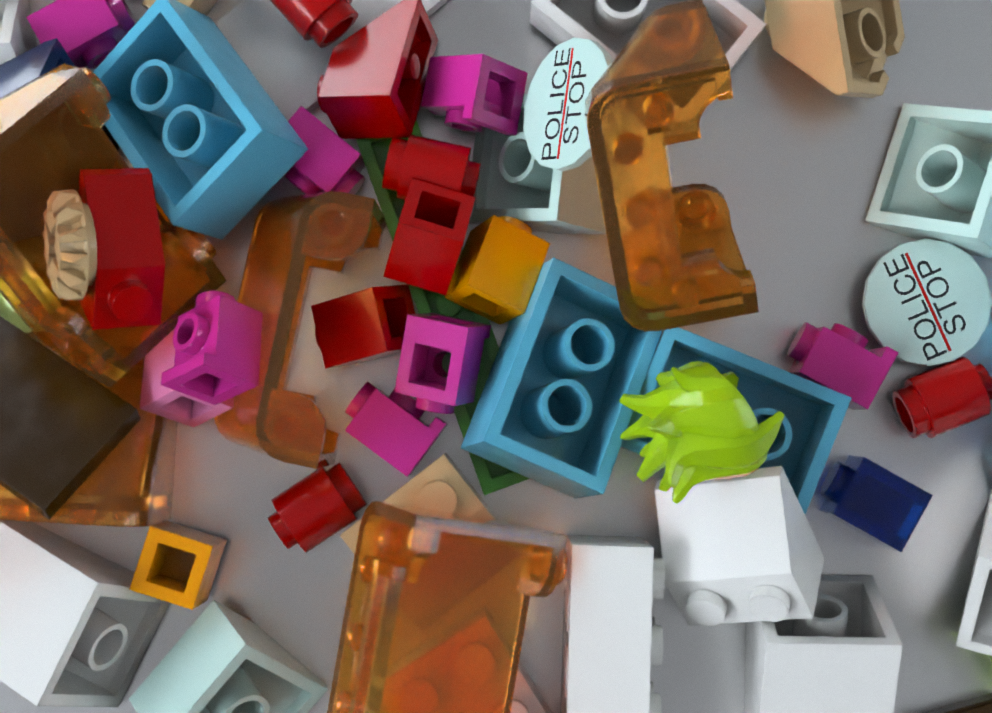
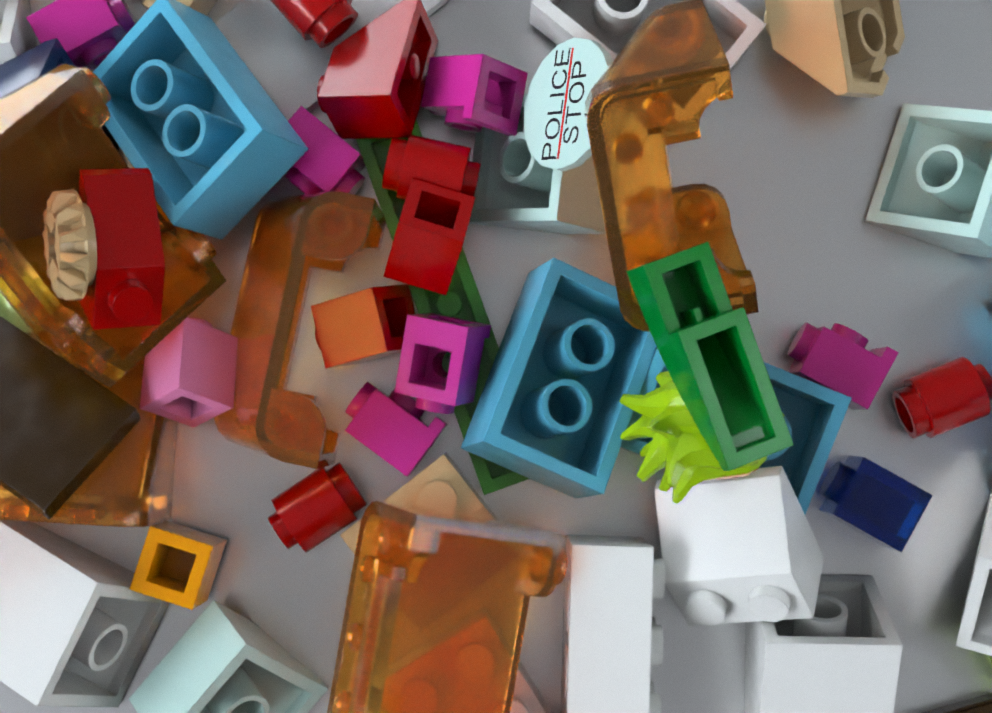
dark pink brick [161,291,263,405] -> none
light orange brick [444,215,550,325] -> none
light aqua piece [862,238,992,366] -> none
none -> green slope [626,242,794,471]

